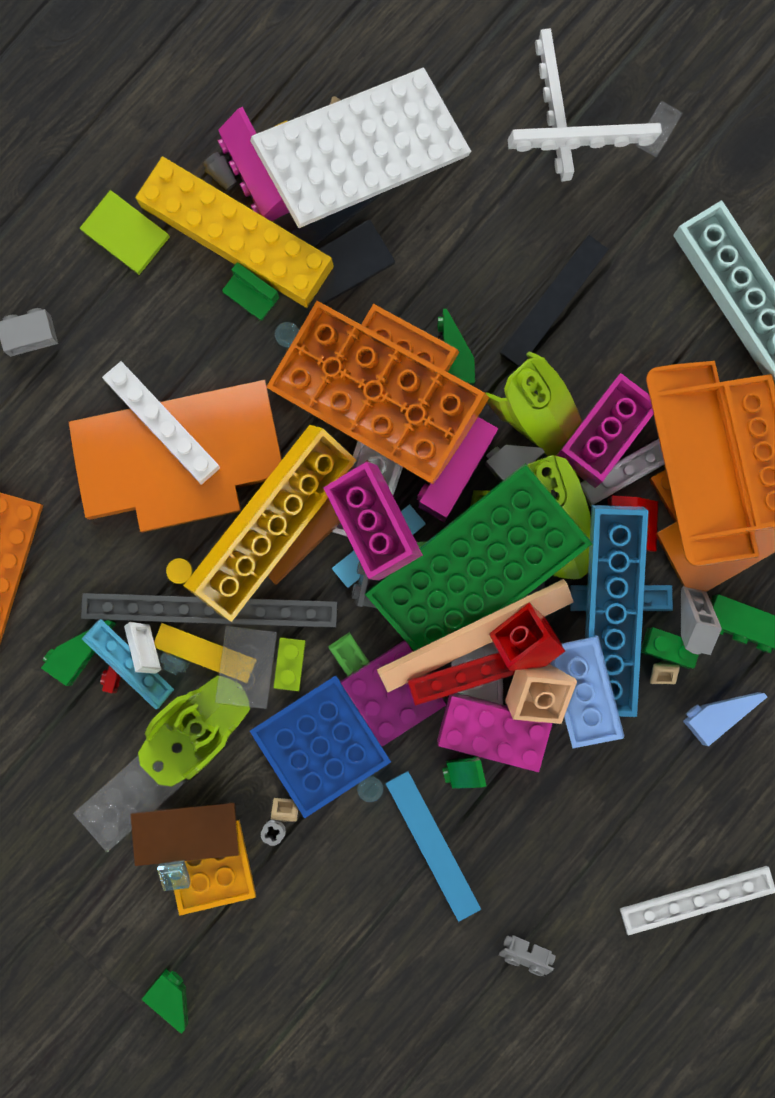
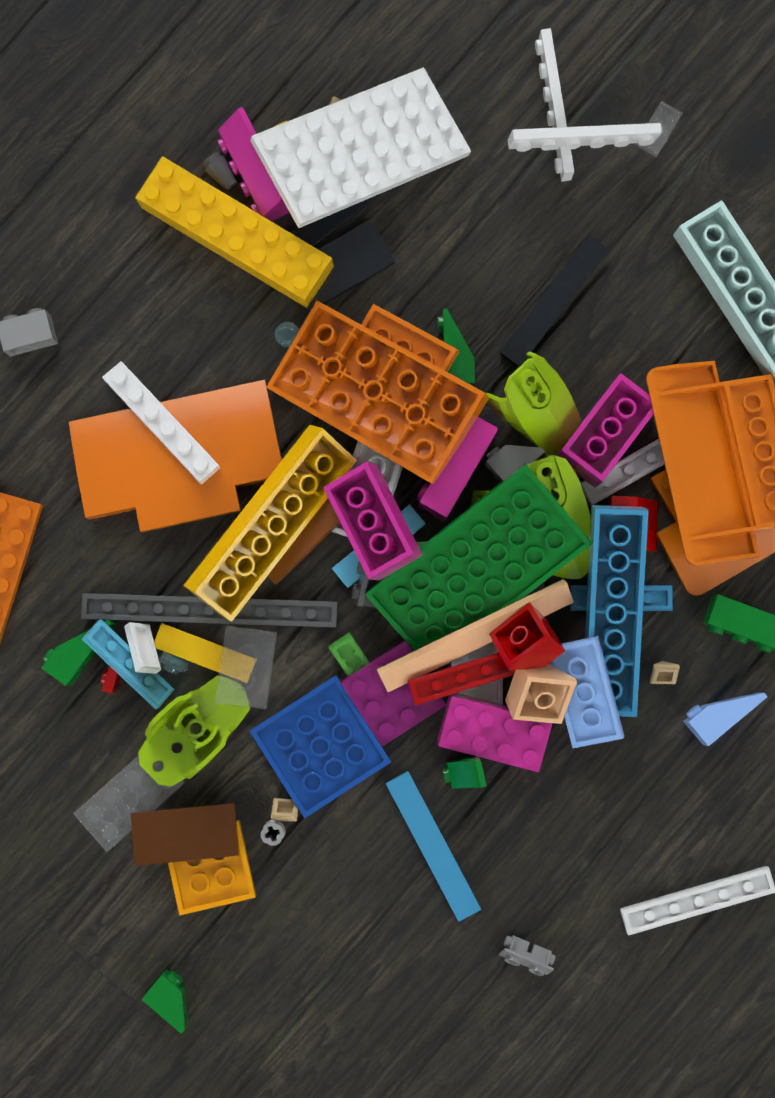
lime tile [80,190,170,275] -> none
clear light blue plate [157,861,191,891] -> none
yellow tile [166,558,193,584] -> none
green panel [222,262,279,320] -> none
lime plate [274,638,306,691] -> none
clear light blue plate [357,776,383,802] -> none
green brick [641,627,699,669] -> none
light grey slope [681,586,722,655] -> none

